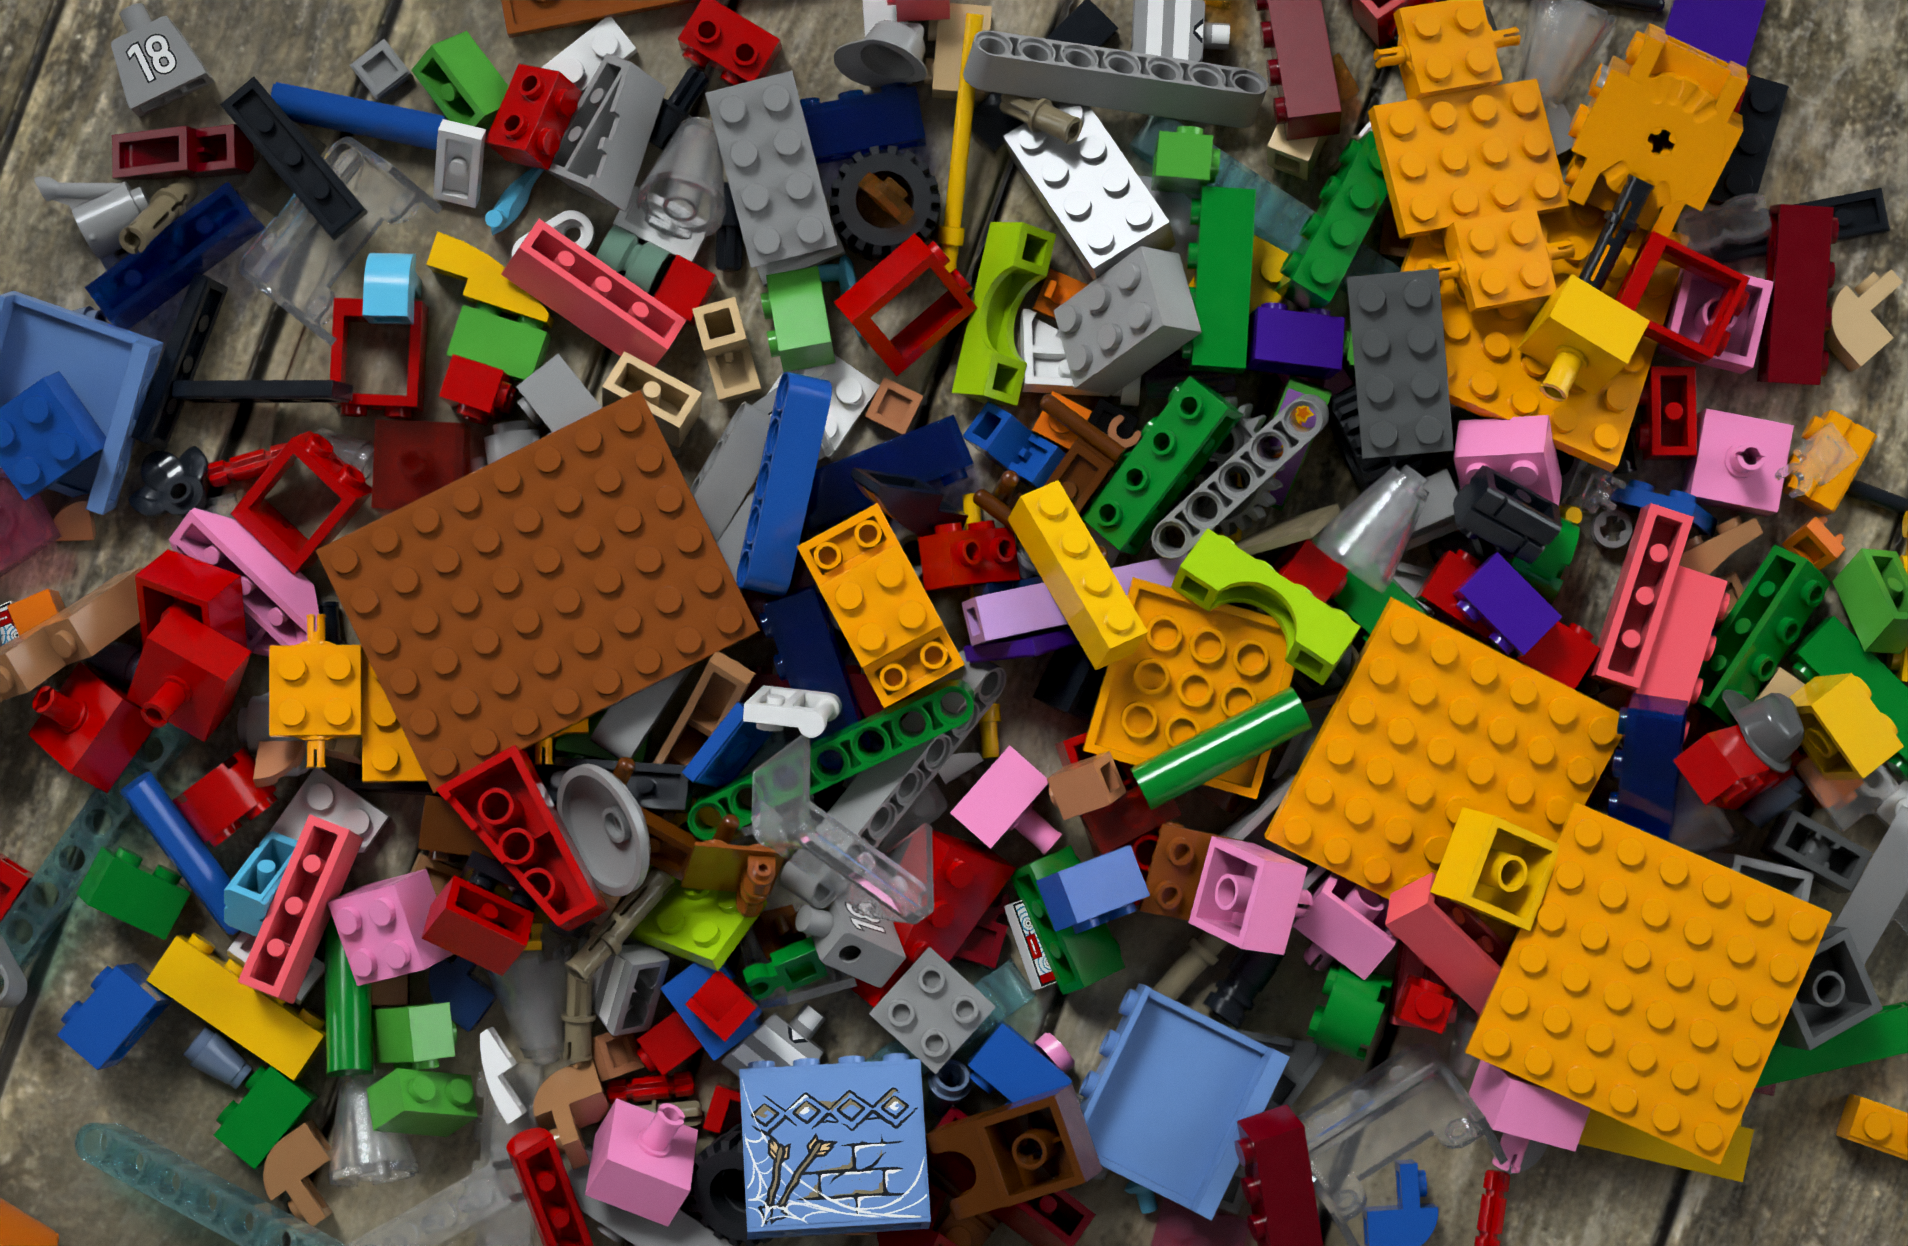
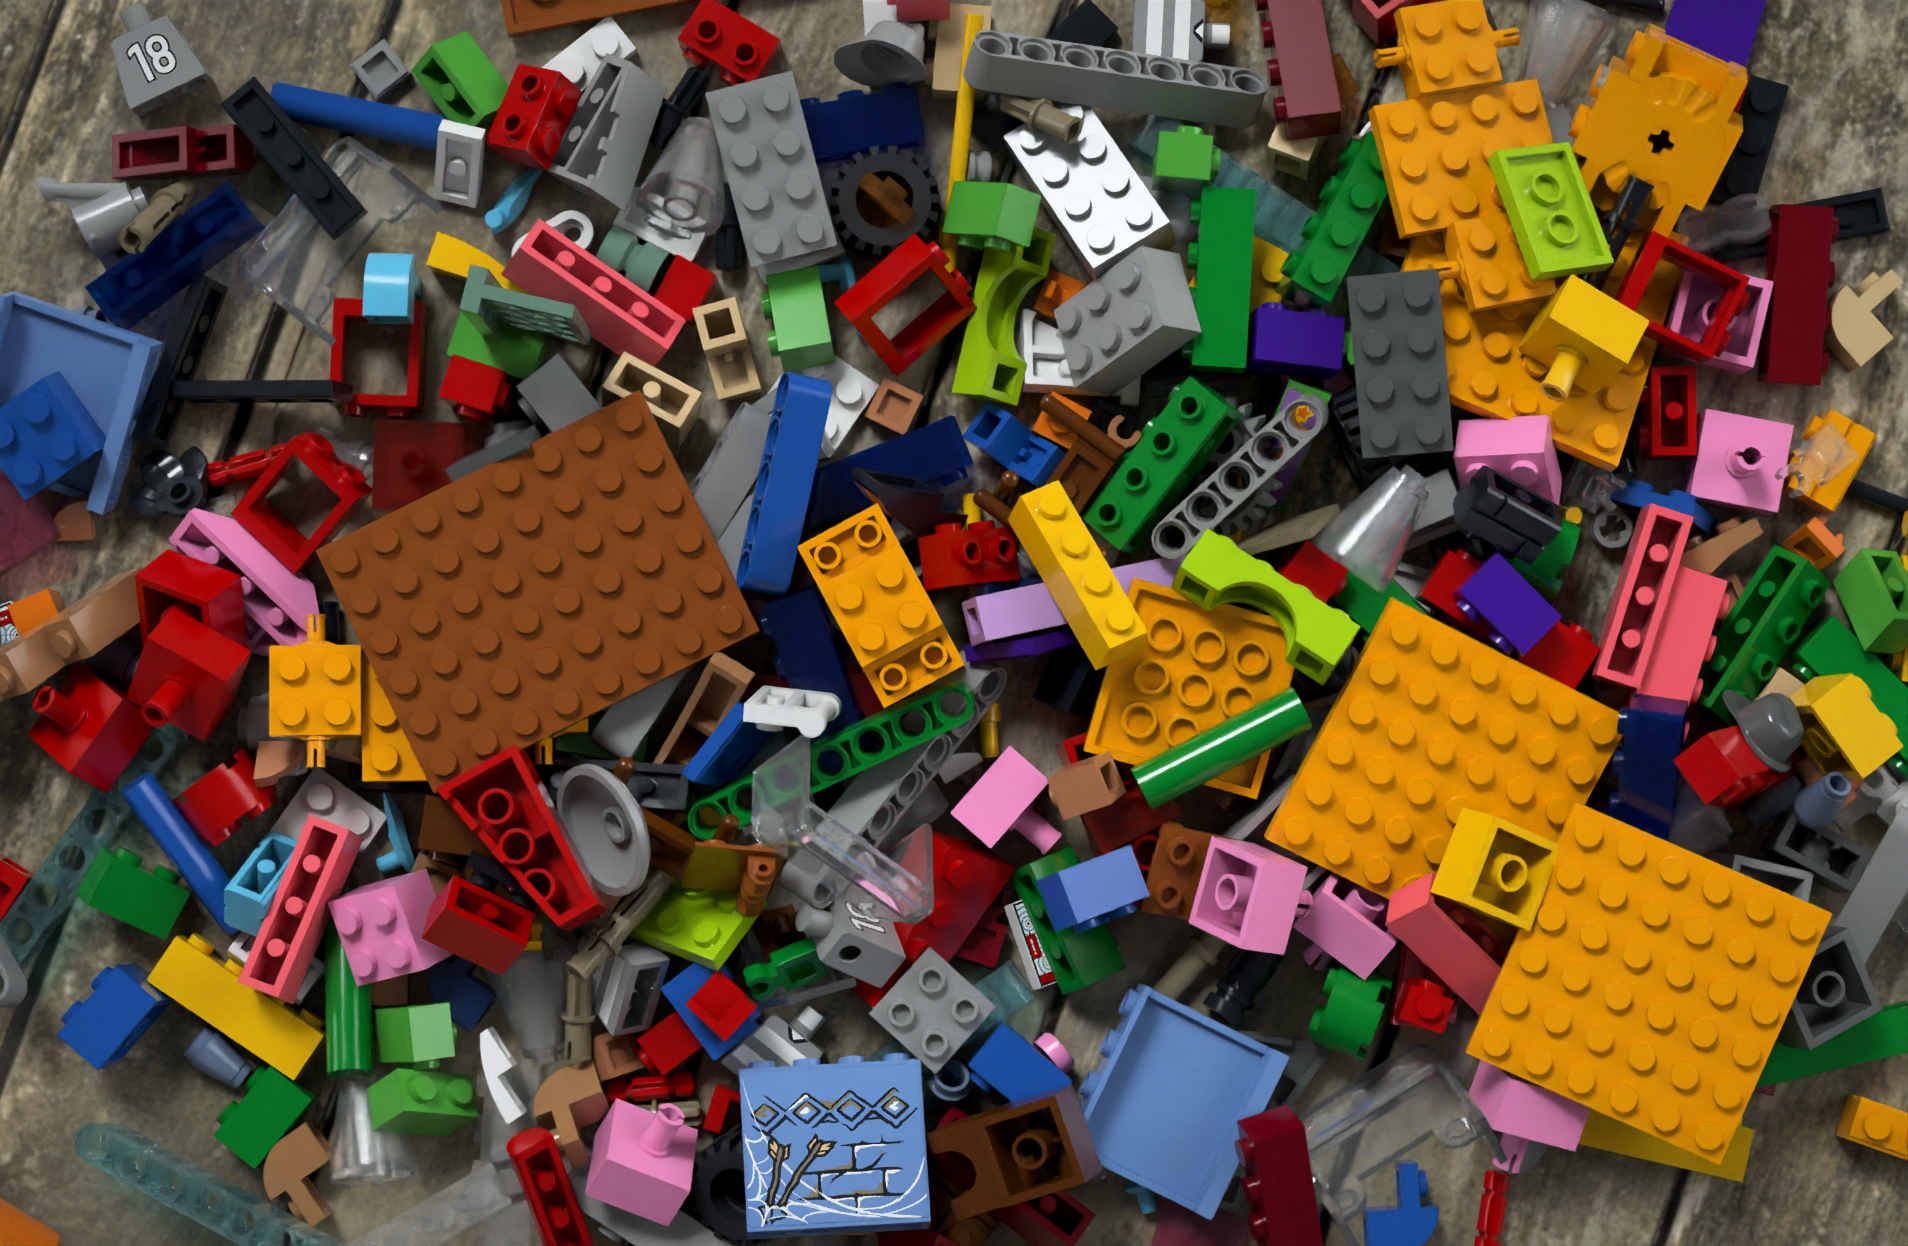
none -> medium azure bar [376,792,415,875]
none -> dark grey tile [445,424,542,482]
none -> sand green fence [459,264,592,345]
none -> bright green brick [942,181,1042,253]
none -> light grey bush [966,150,992,182]
none -> lime plate [1487,142,1614,280]
none -> sand blue cone [1793,772,1851,829]

